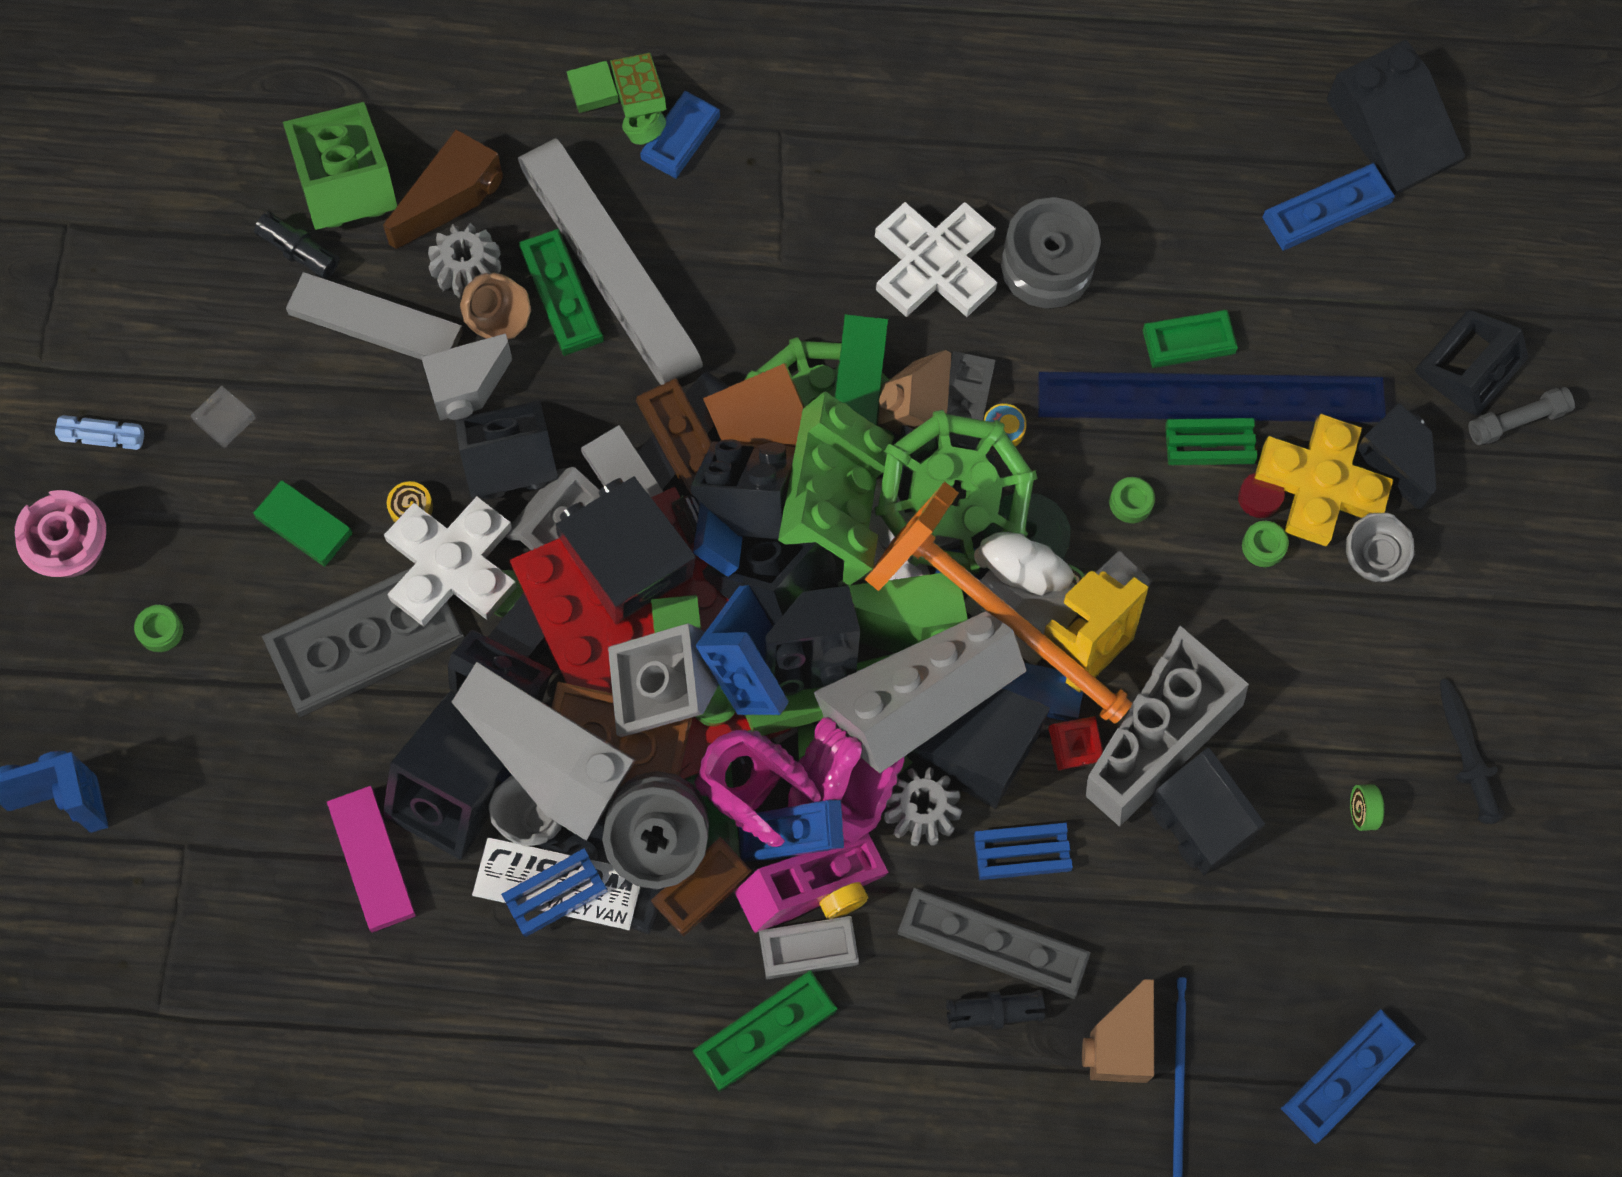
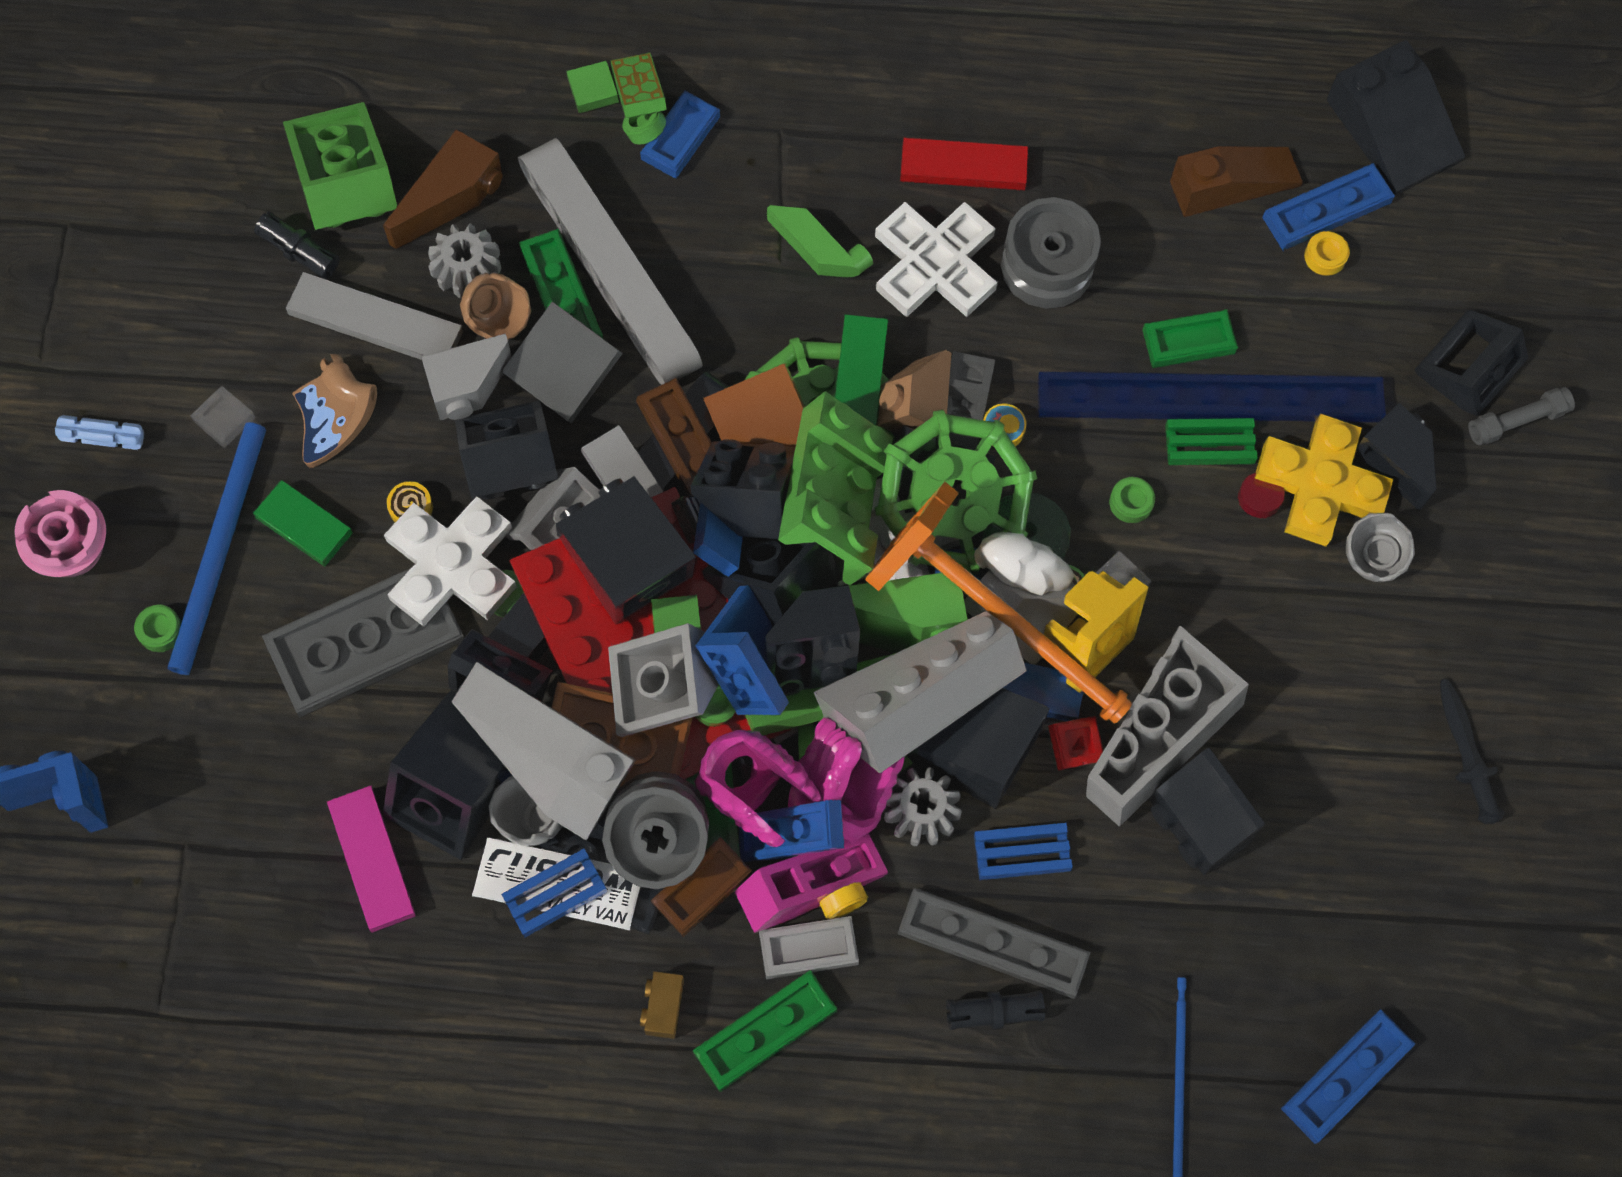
medium nougat slope [1082,980,1154,1083] -> none
bright green tile [1242,521,1289,567] -> none
bright green tile [1350,784,1384,831] -> none
none -> blue piece [167,422,266,675]
none -> medium nougat arm [292,354,377,468]
none -> dark grey tile [501,302,623,423]
none -> pearl gold piece [640,971,684,1039]
none -> bright green piece [767,205,873,277]
none -> red tile [900,138,1028,190]
none -> reddish brown slope [1170,146,1303,217]
none -> yellow tile [1304,231,1350,276]

